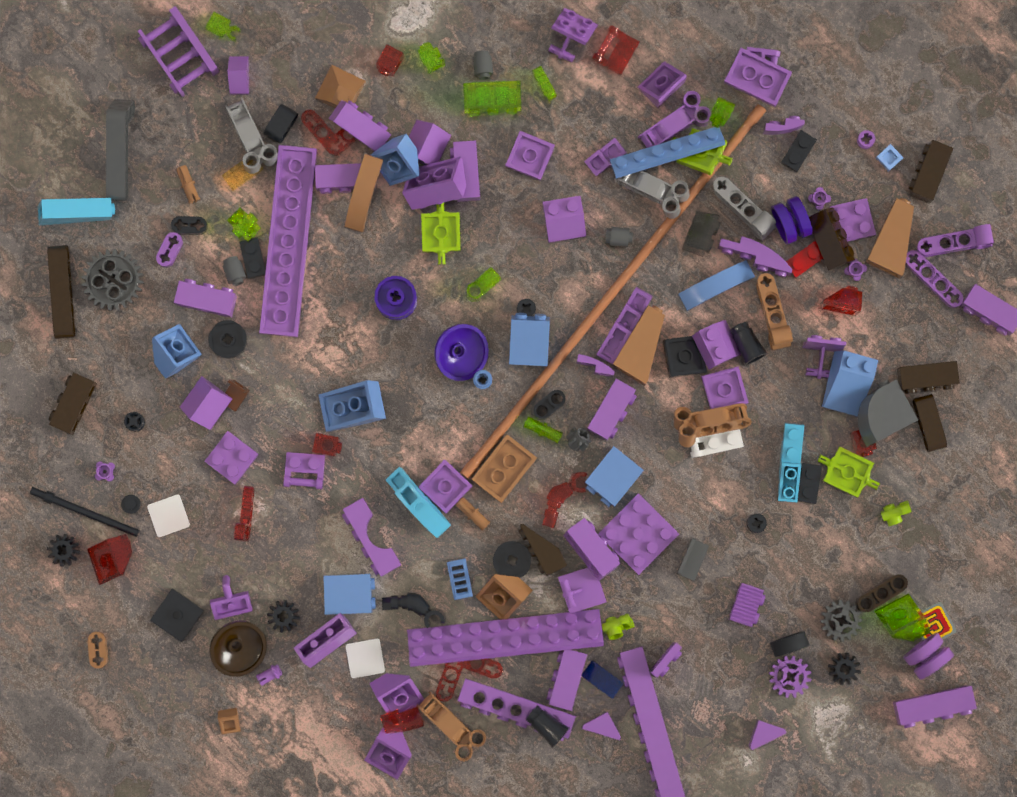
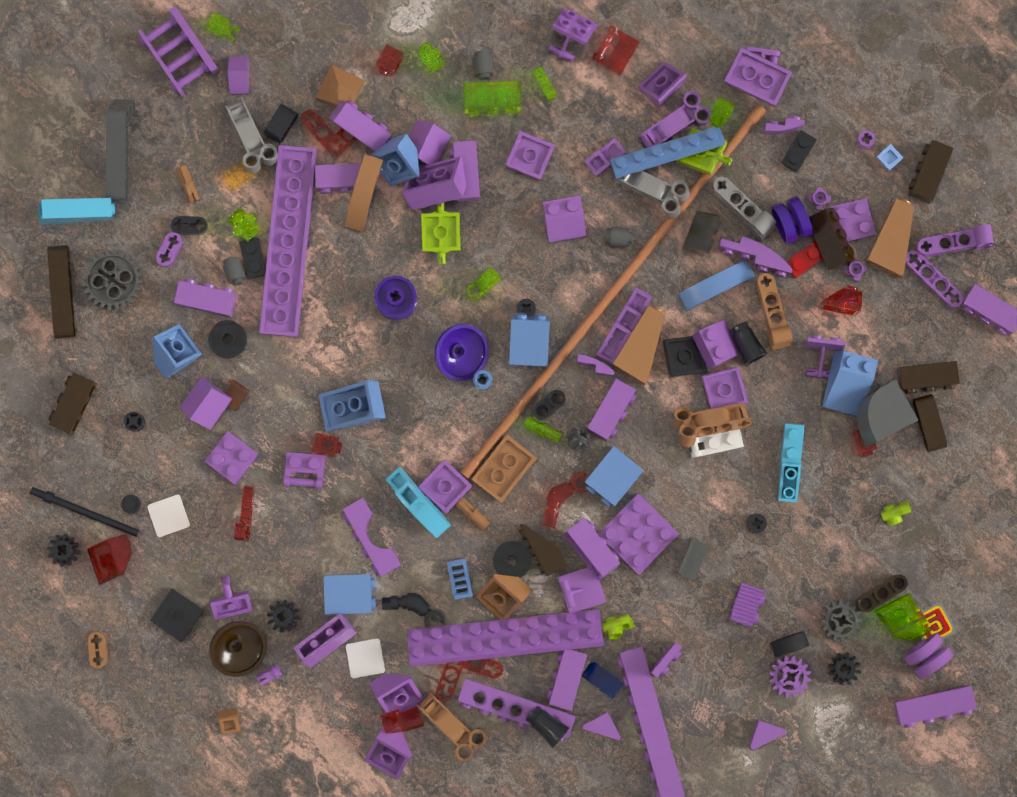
medium lavender plate [95,462,115,481] -> none
black plate [798,463,822,504] -> none
lime plate [817,446,880,498] -> none

